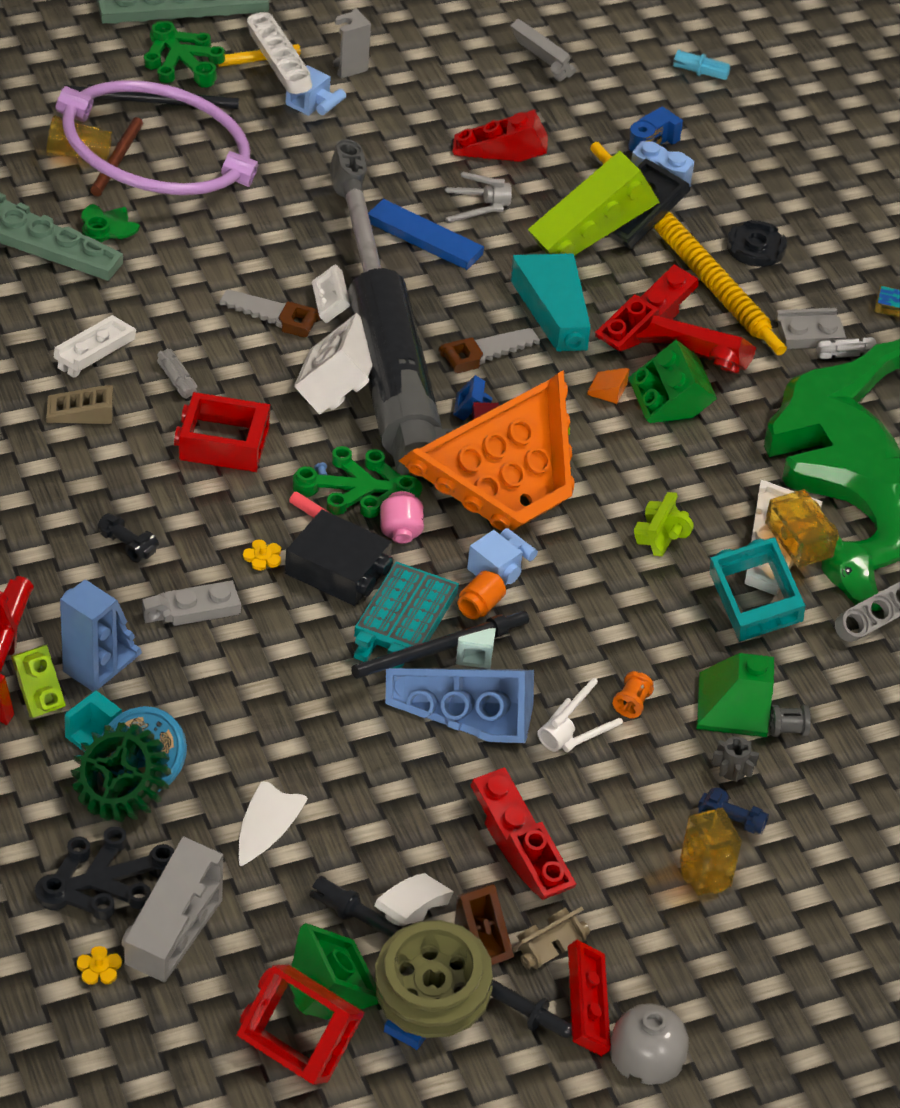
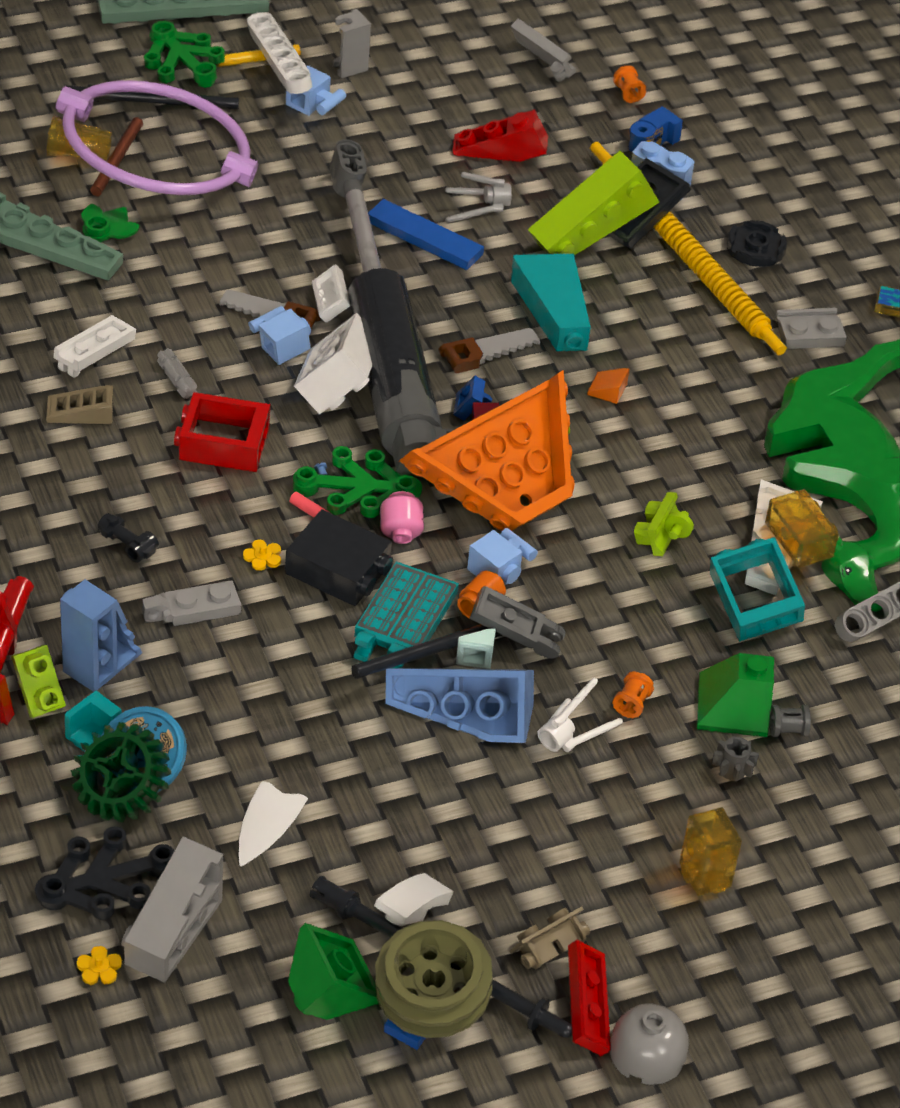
red window [236,964,365,1085] -> none
reddish brown slope [454,884,514,965] -> none
red slope [470,767,576,900] -> none
red slope [595,264,698,351] -> none
green slope [628,340,717,423] -> none
red slope [636,315,756,374] -> none
medium azure axle [673,49,730,80] -> none
dark blue bar [698,787,769,834] -> none
light grey axle [816,337,877,359] -> none
none -> light blue brick [248,306,311,365]
none -> dark grey hinge [470,586,566,659]
none -> orange bush [613,65,646,103]

